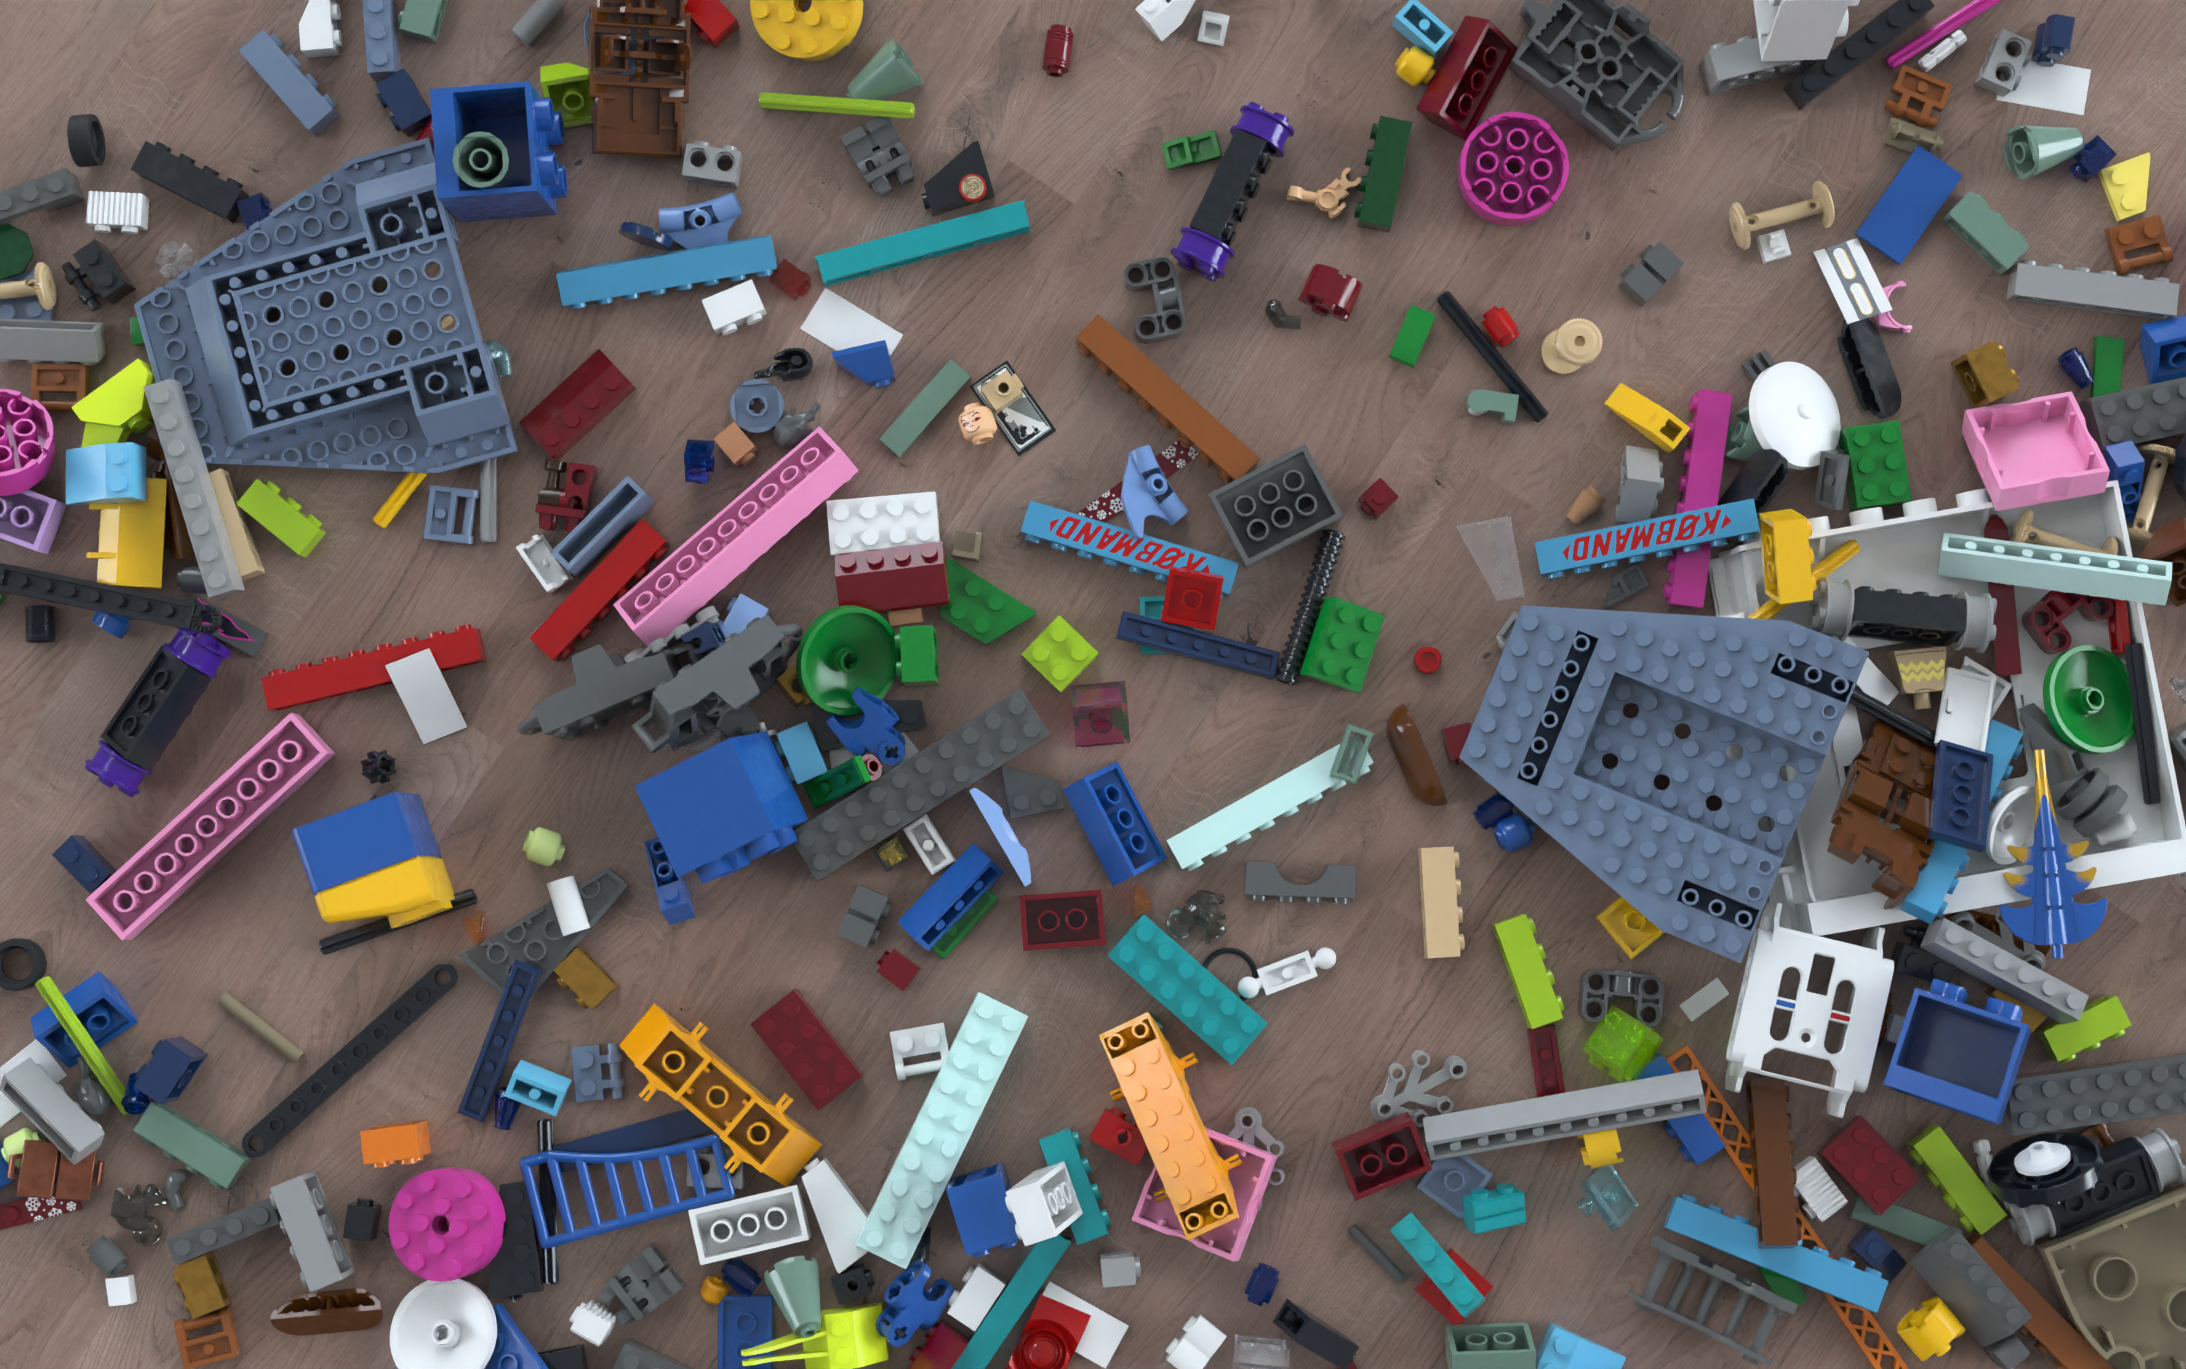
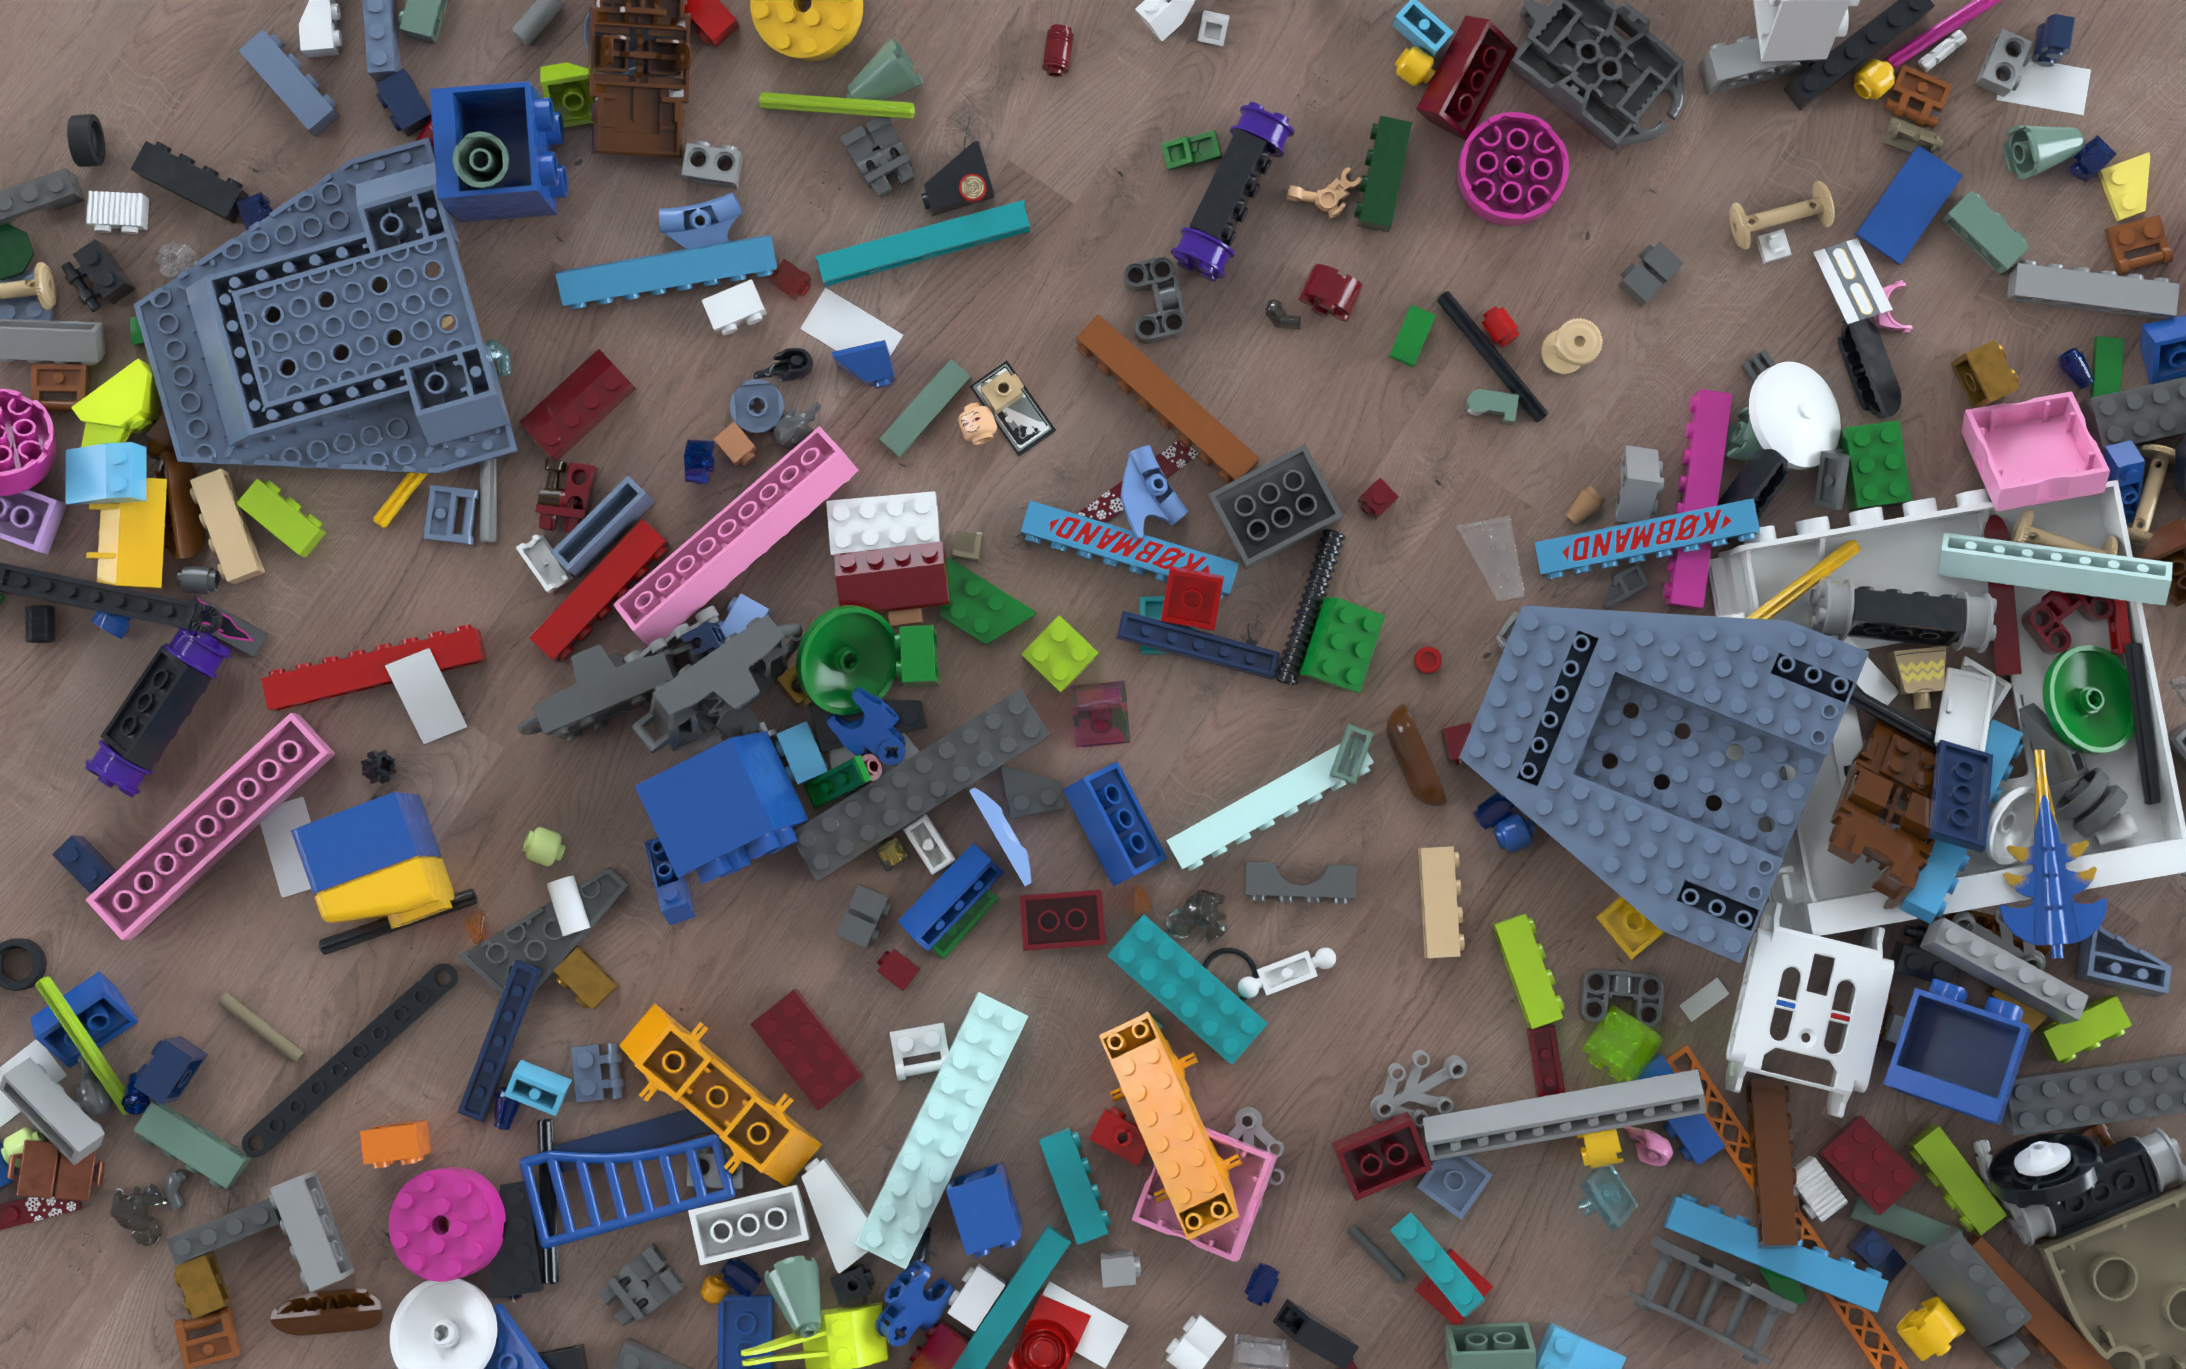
dark grey brick [87,1235,129,1277] -> none
white slope [105,1274,137,1306] -> none
light grey brick [144,378,245,599] -> none
black brick [343,1198,382,1241] -> none
white brick [569,1300,618,1347] -> none
dark blue tile [619,222,674,251] -> none
white brick [1005,1161,1083,1246] -> none
teal brick [1462,1183,1526,1234] -> none
yellow slope [1604,383,1690,454] -> none
yellow brick [1759,509,1816,604] -> none
none -> white sticker [260,797,311,897]
none -> bright pink piece [1622,1126,1673,1167]
none -> yellow head [1854,59,1895,100]
none -> sand blue wedge [2075,925,2172,998]

